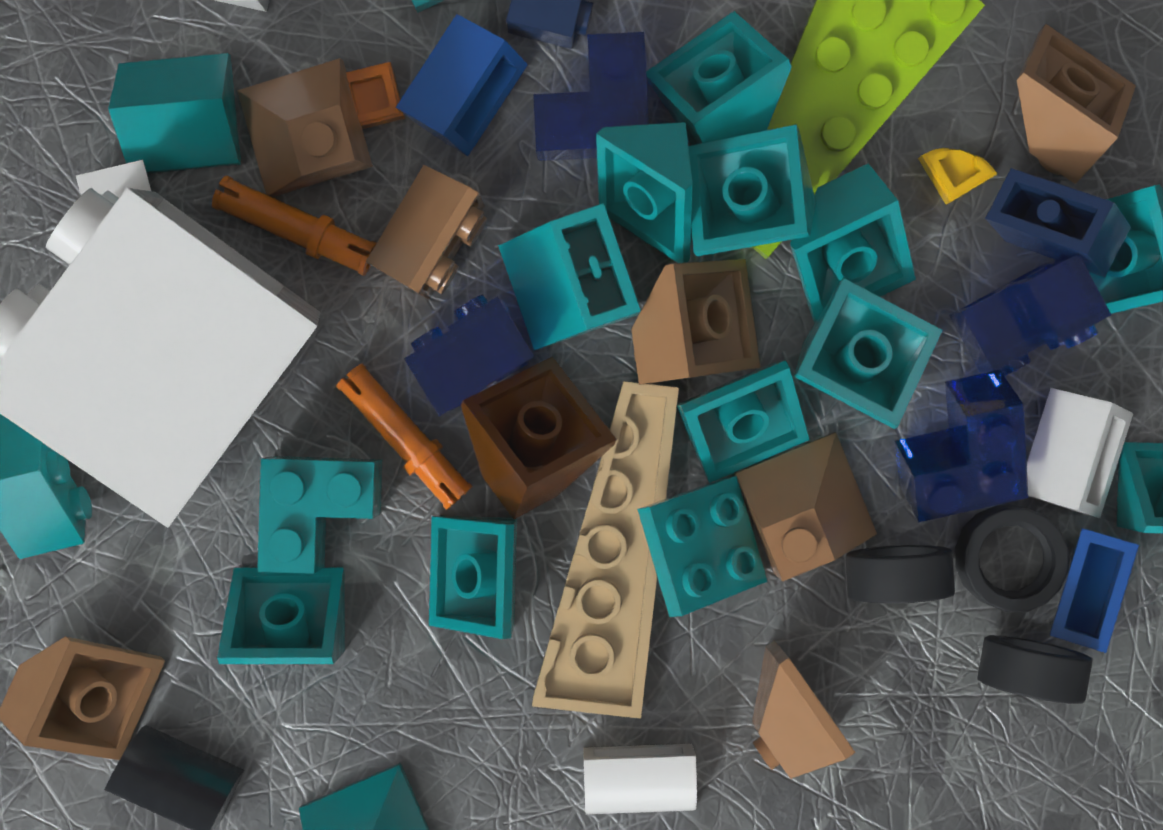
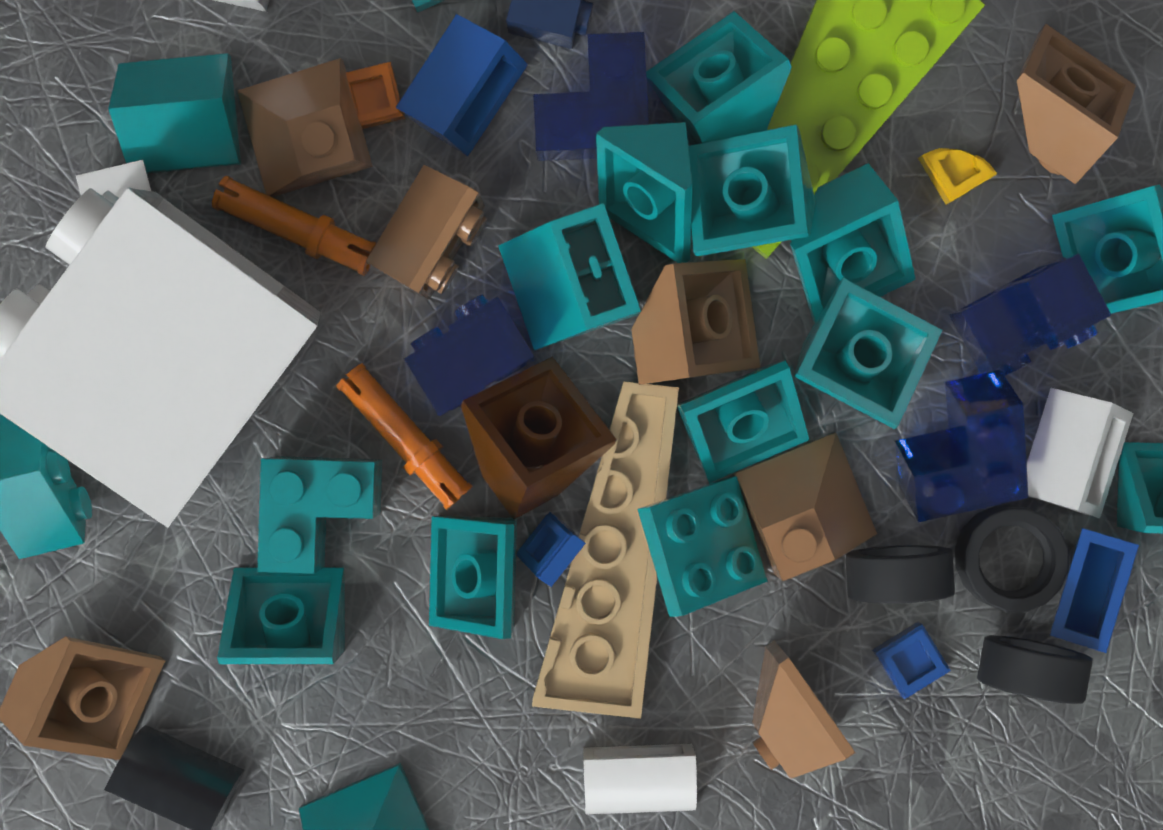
dark blue brick [985,168,1131,277] -> none
none -> blue tile [516,512,586,587]
none -> blue tile [872,621,951,700]

